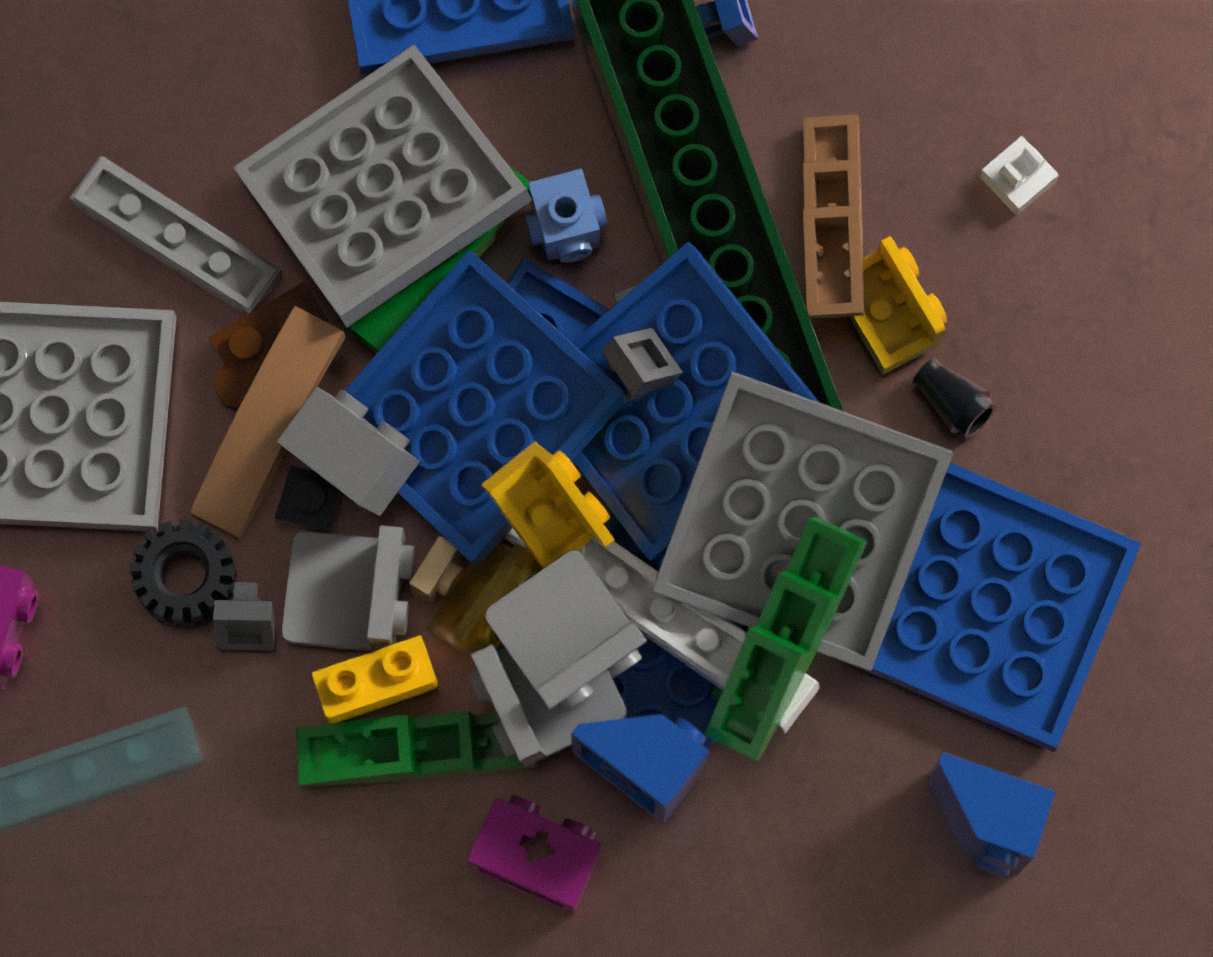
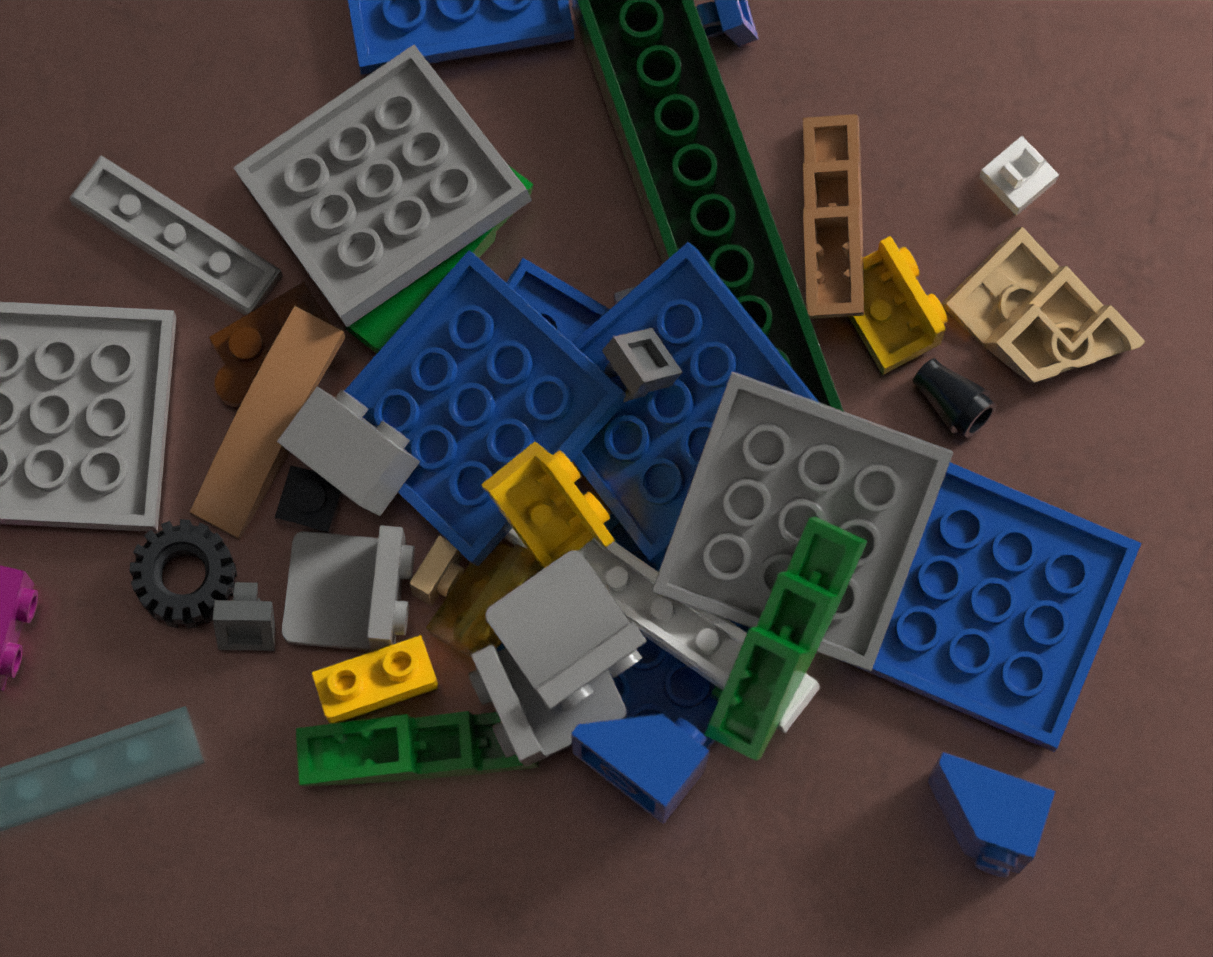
magenta brick [467,795,602,915] -> none
medium blue brick [524,168,608,262] -> none
none -> tan slope [941,227,1145,383]

